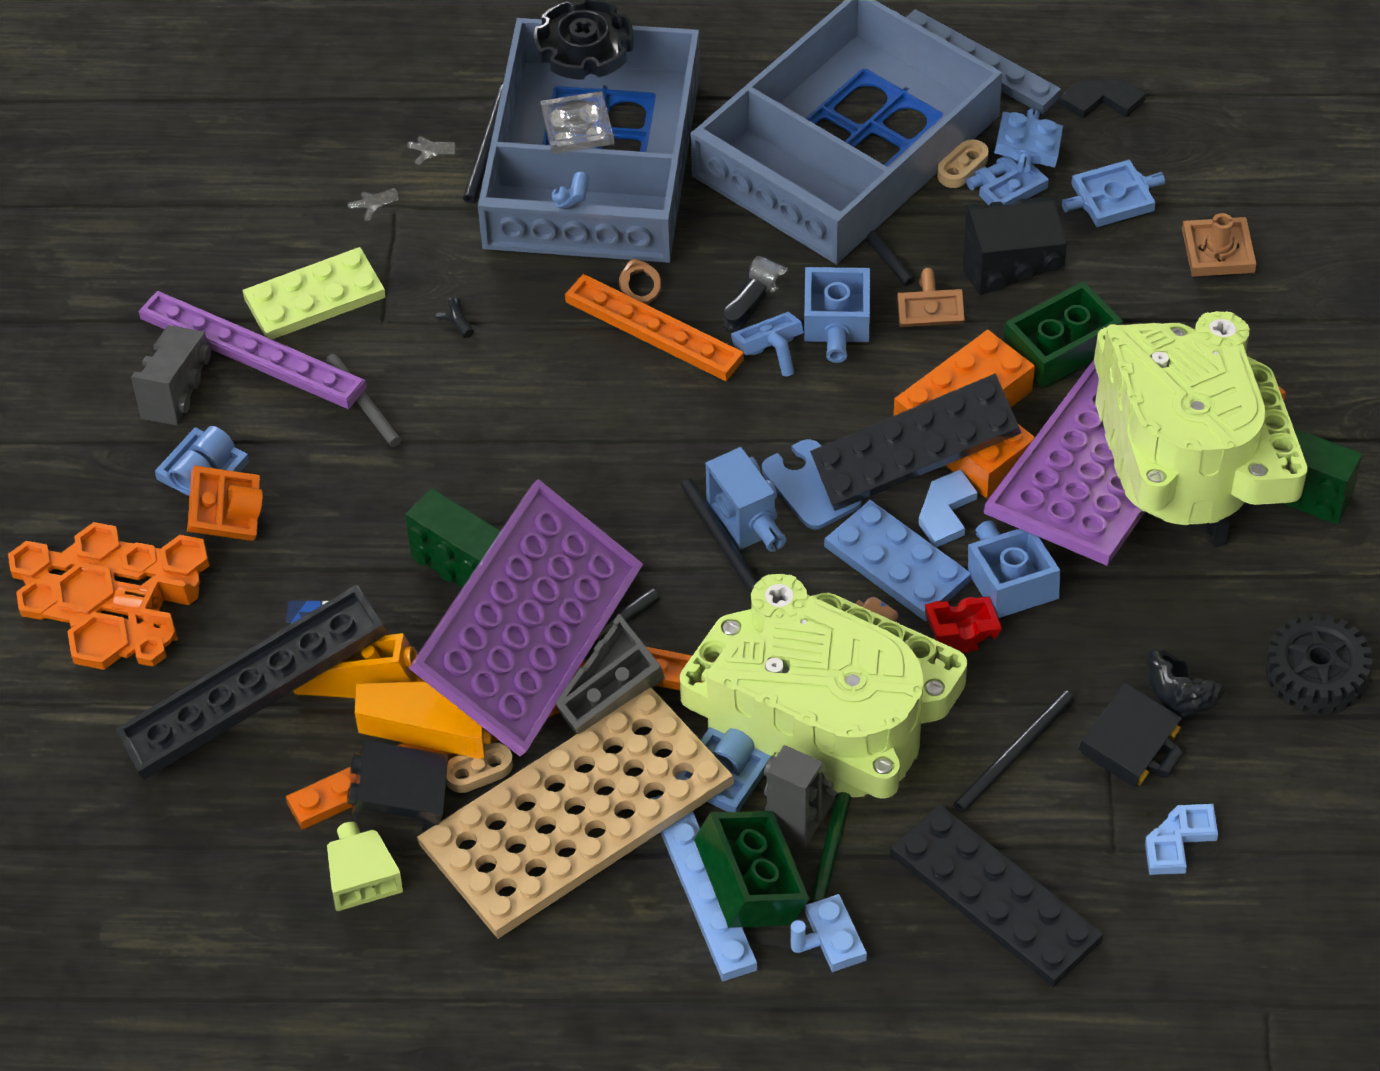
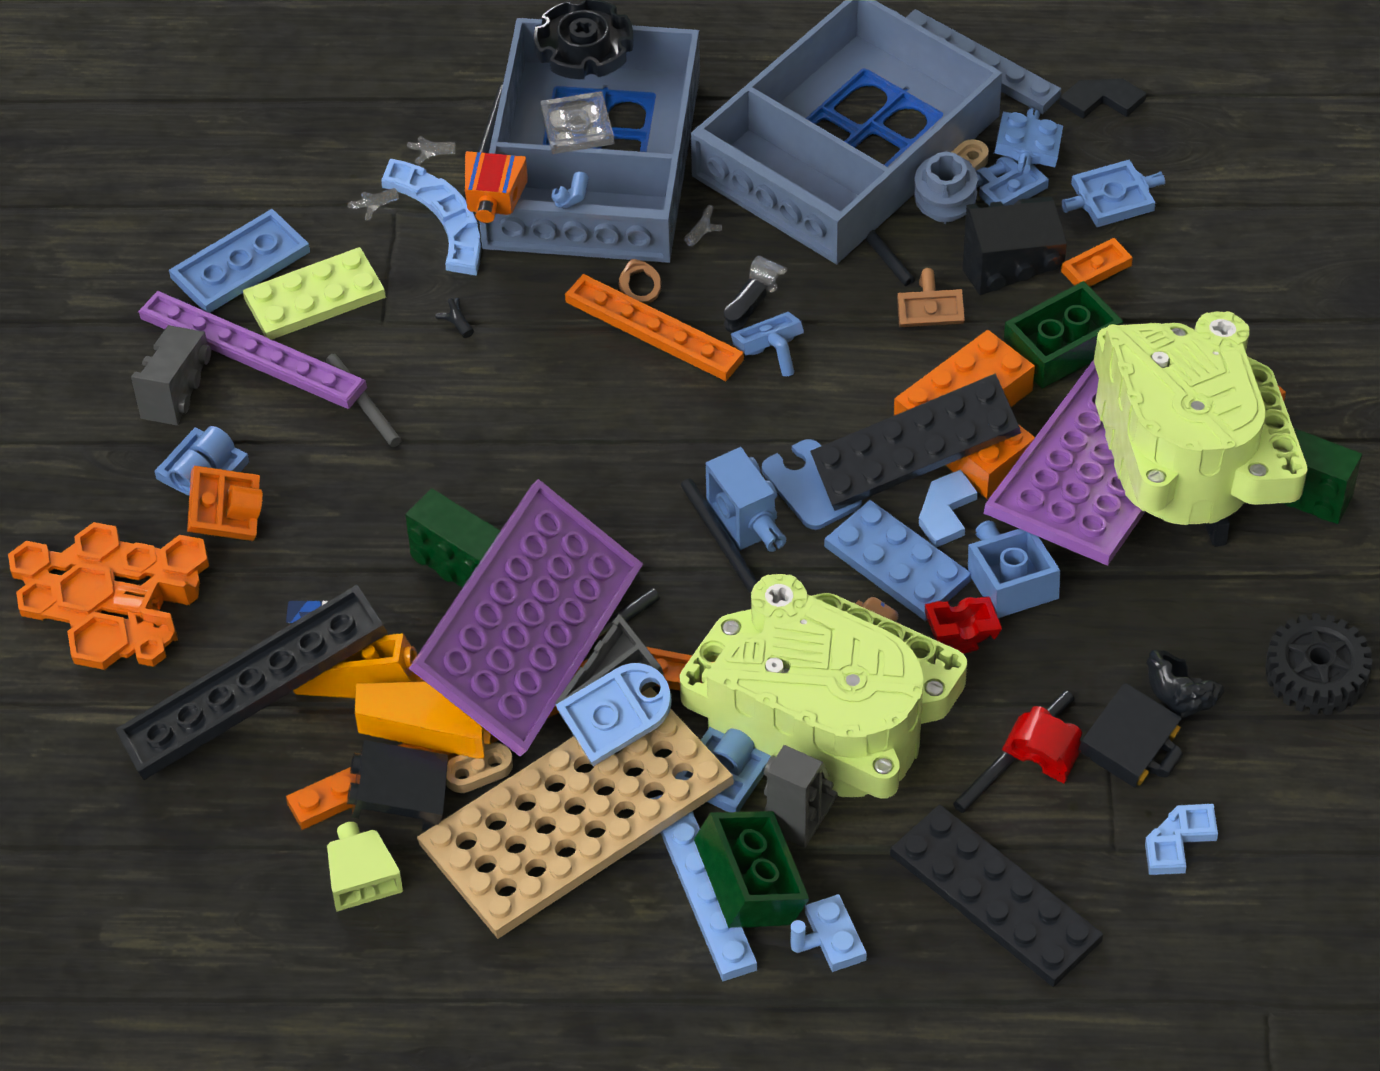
medium blue brick [804,267,870,363] -> none
dark green piece [810,792,851,903] -> none
medium nougat plate [1182,213,1256,277] -> none
none -> medium blue plate [169,209,310,313]
none -> light blue tile [381,159,481,276]
none -> orange torso [465,151,528,223]
none -> light blue tile [556,663,671,766]
none -> clear bar [684,205,722,247]
none -> sand blue piece [914,150,978,224]
none -> red cylinder [1002,706,1083,784]
none -> orange plate [1061,238,1133,287]

